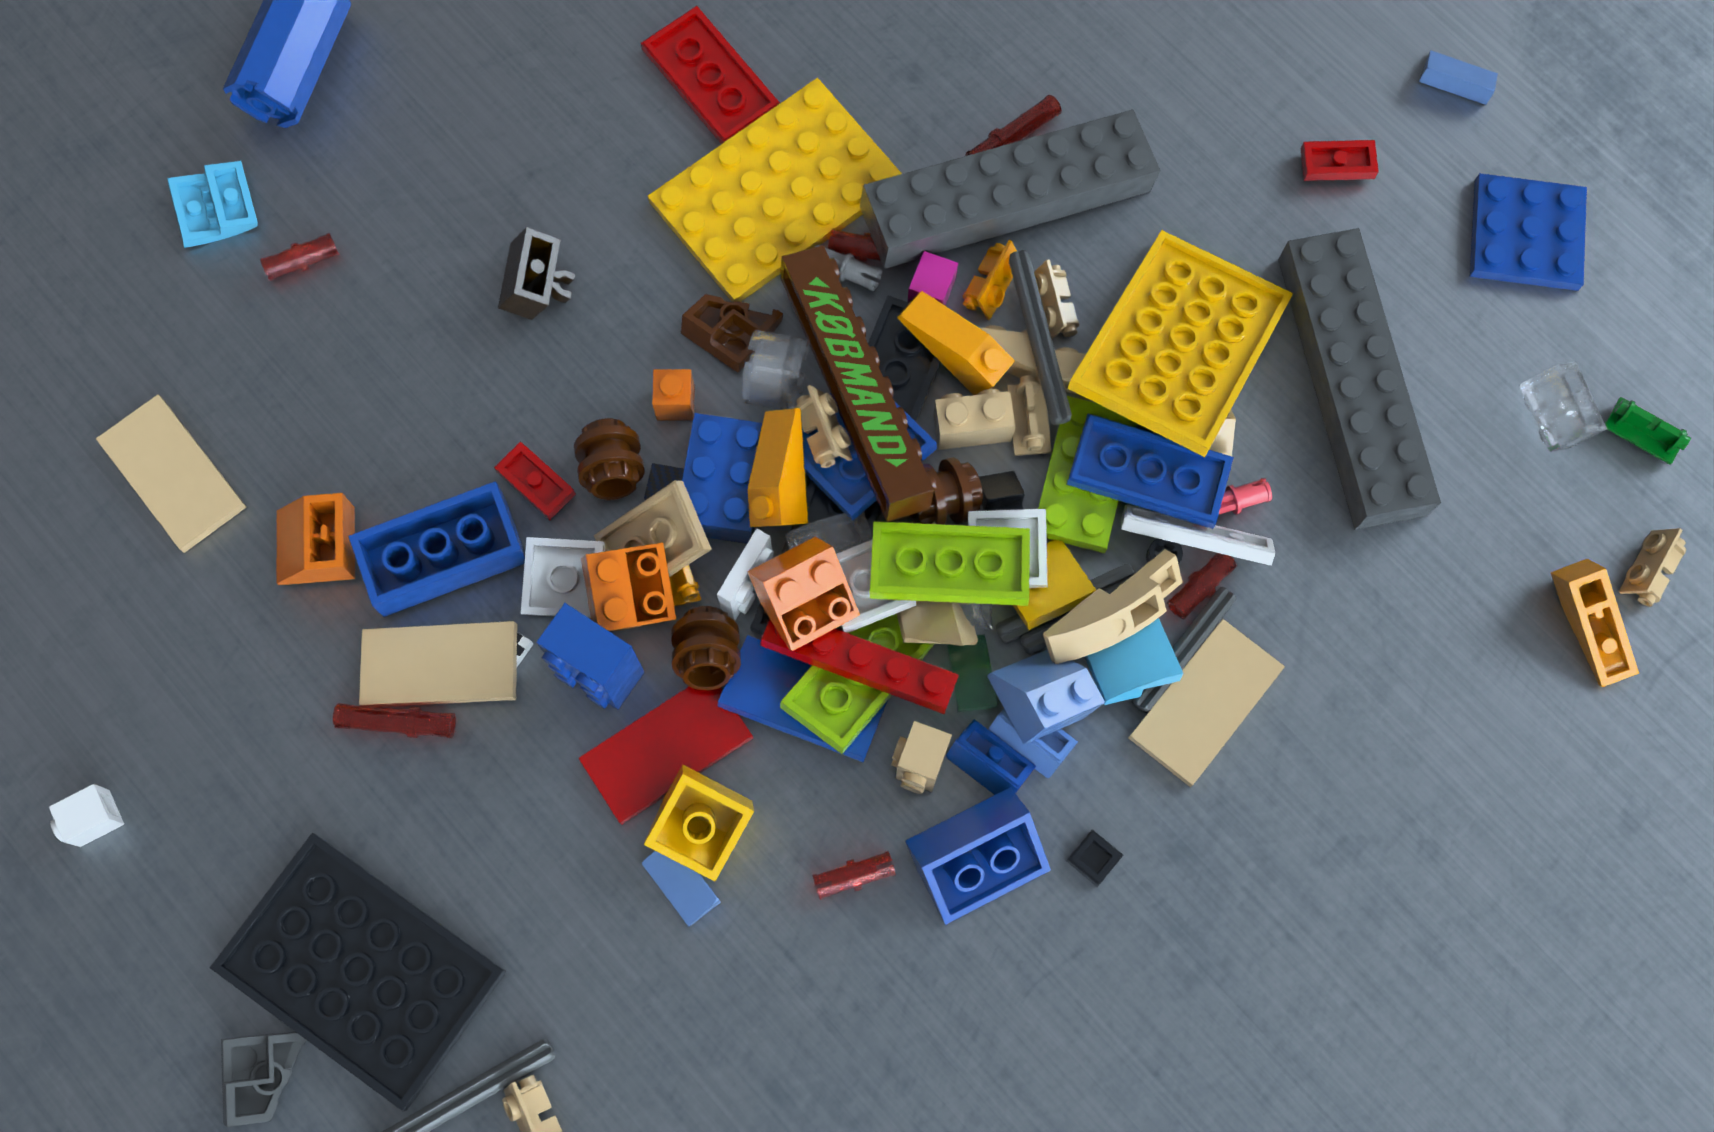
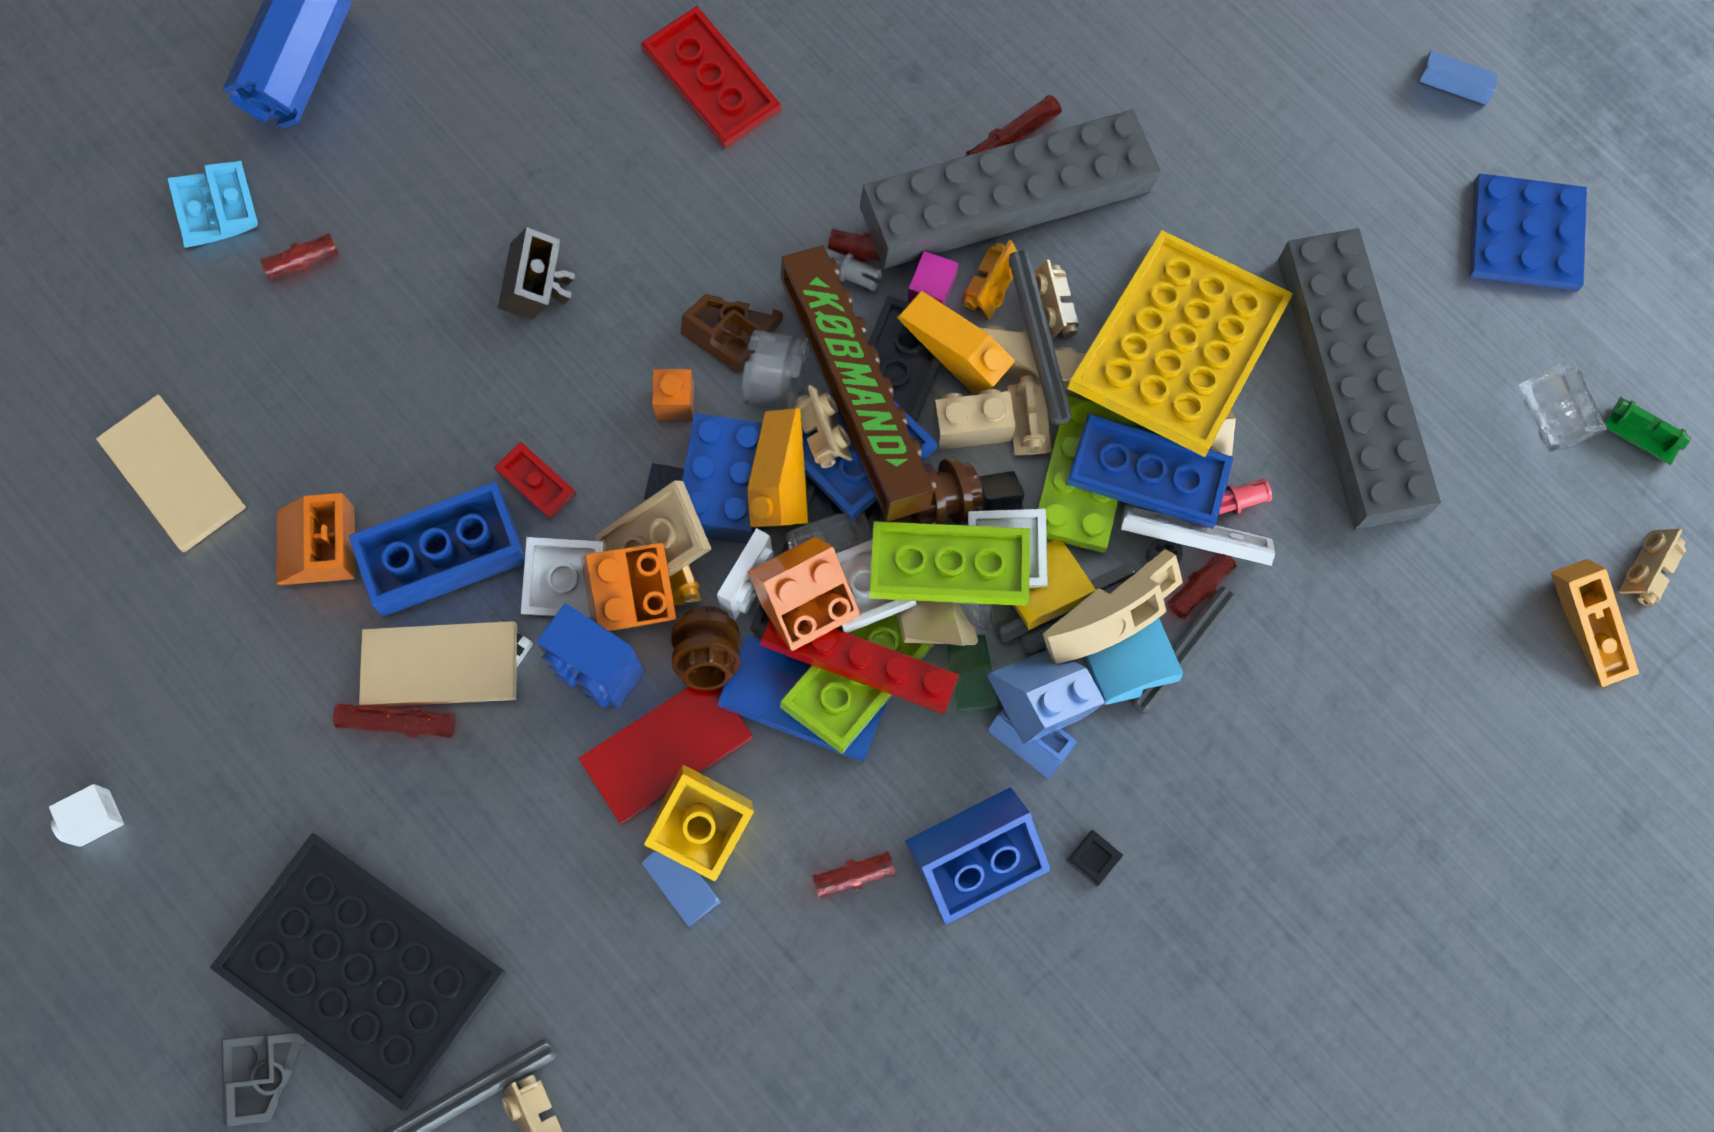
reddish brown piece [574,418,645,500] -> none
yellow plate [648,77,902,302] -> none
tan brick [891,721,952,794] -> none
blue slope [946,719,1036,795] -> none
tan tile [1128,619,1285,787] -> none
red plate [1300,140,1379,181] -> none

